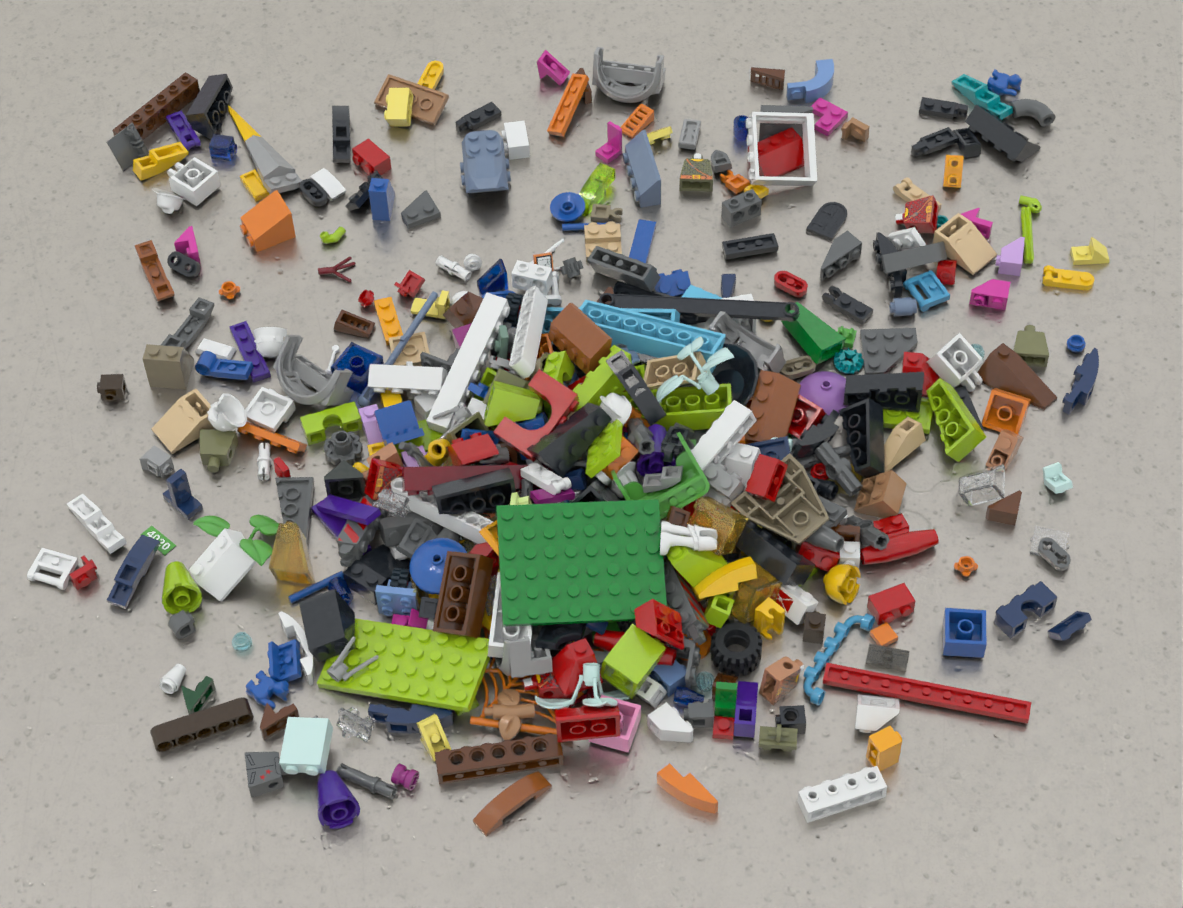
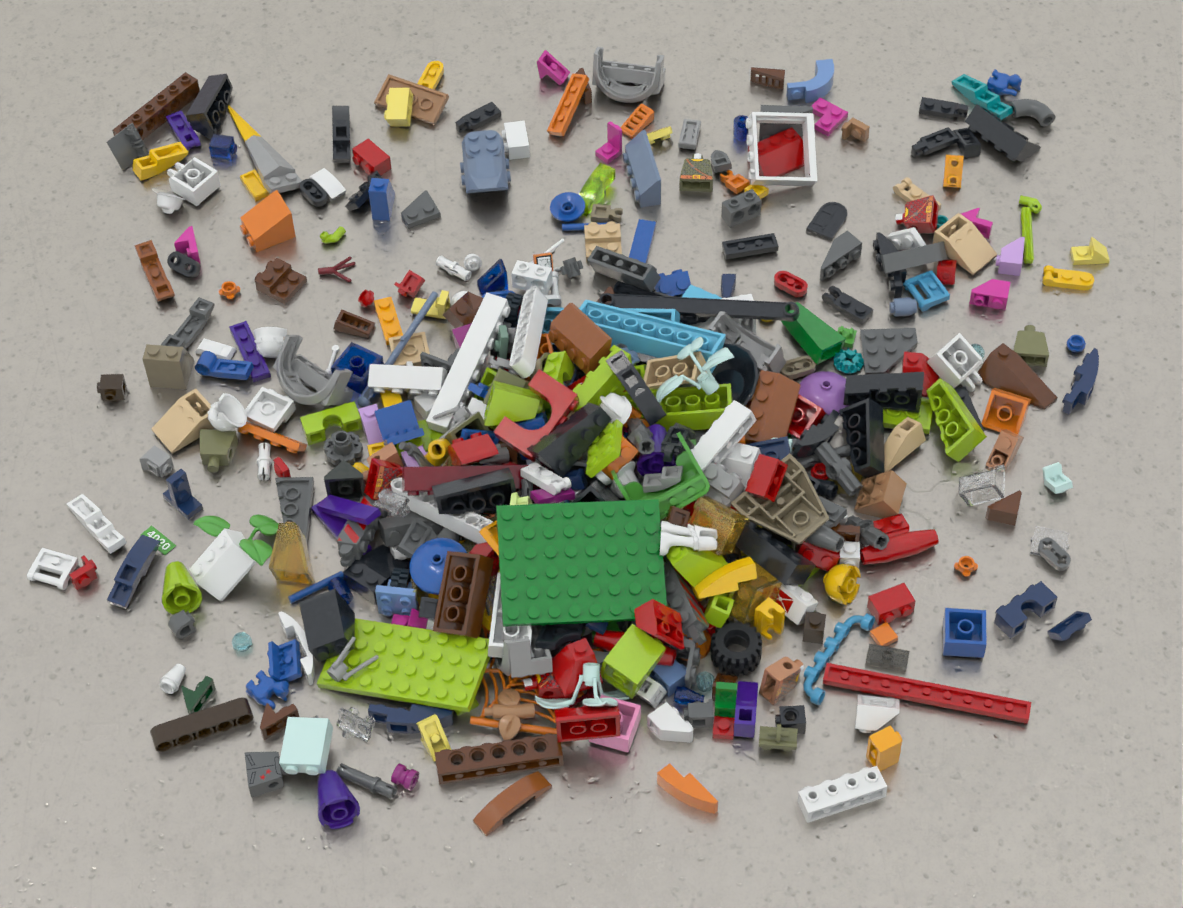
none -> reddish brown plate [255,258,307,305]

